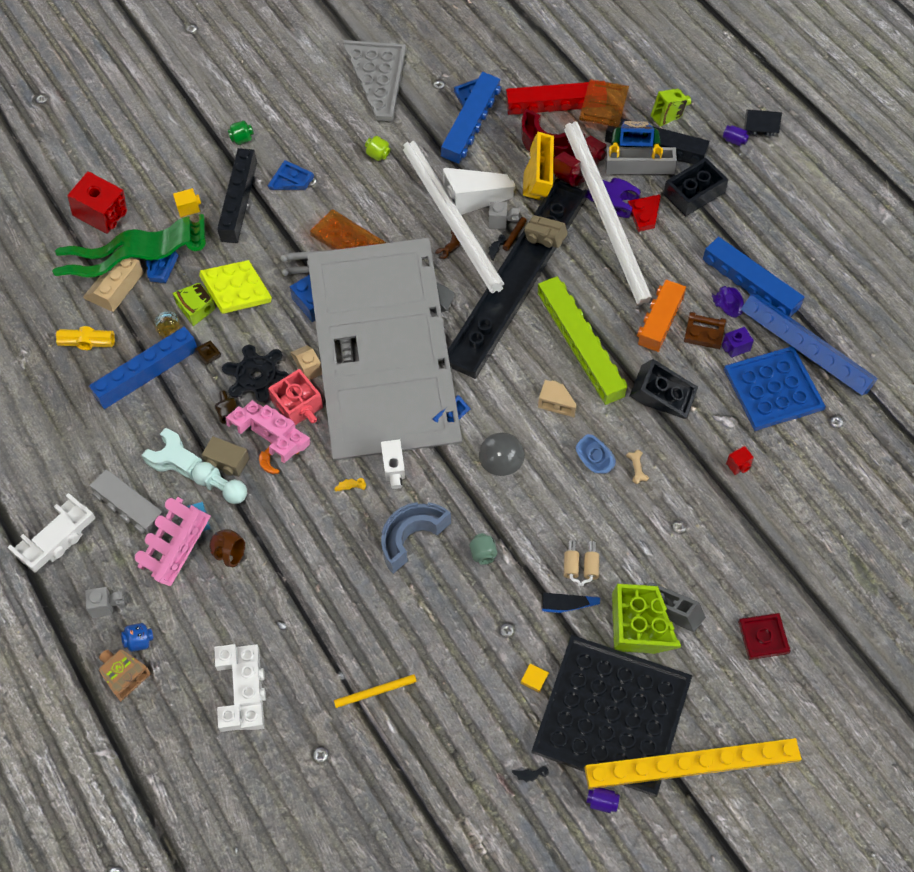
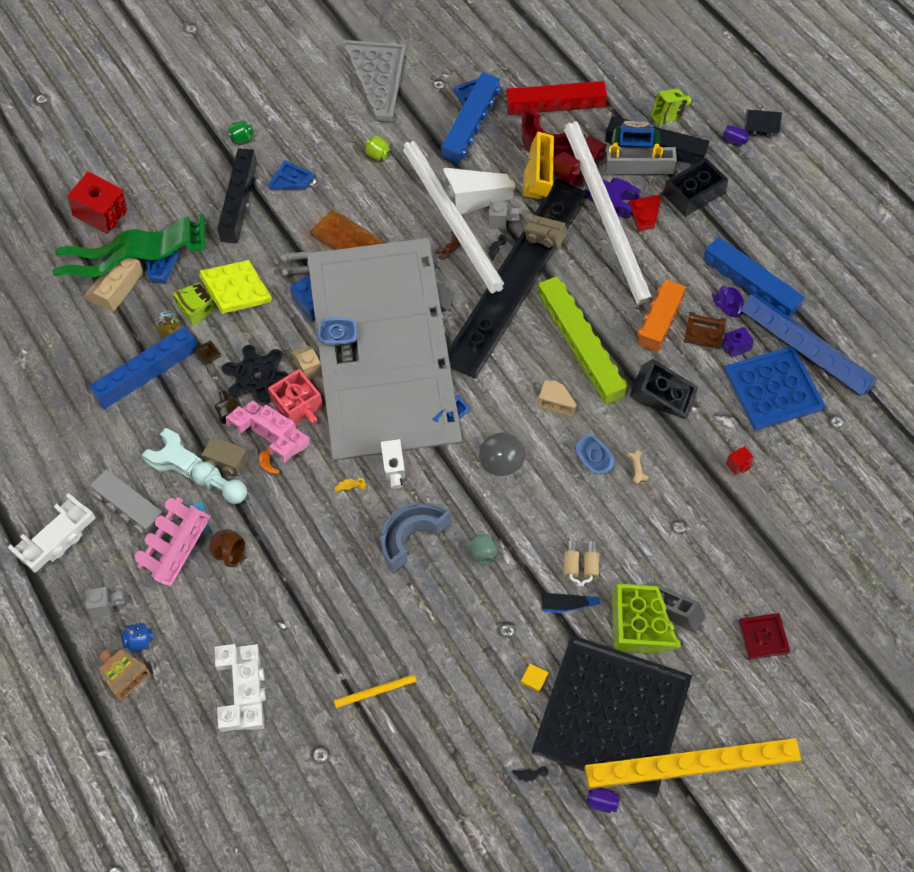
yellow piece [56,326,115,350] -> none
yellow brick [173,188,201,217] -> none
reddish brown piece [502,217,527,251] -> none
clear orange piece [579,79,629,127] -> none
none -> medium blue piece [317,317,357,346]

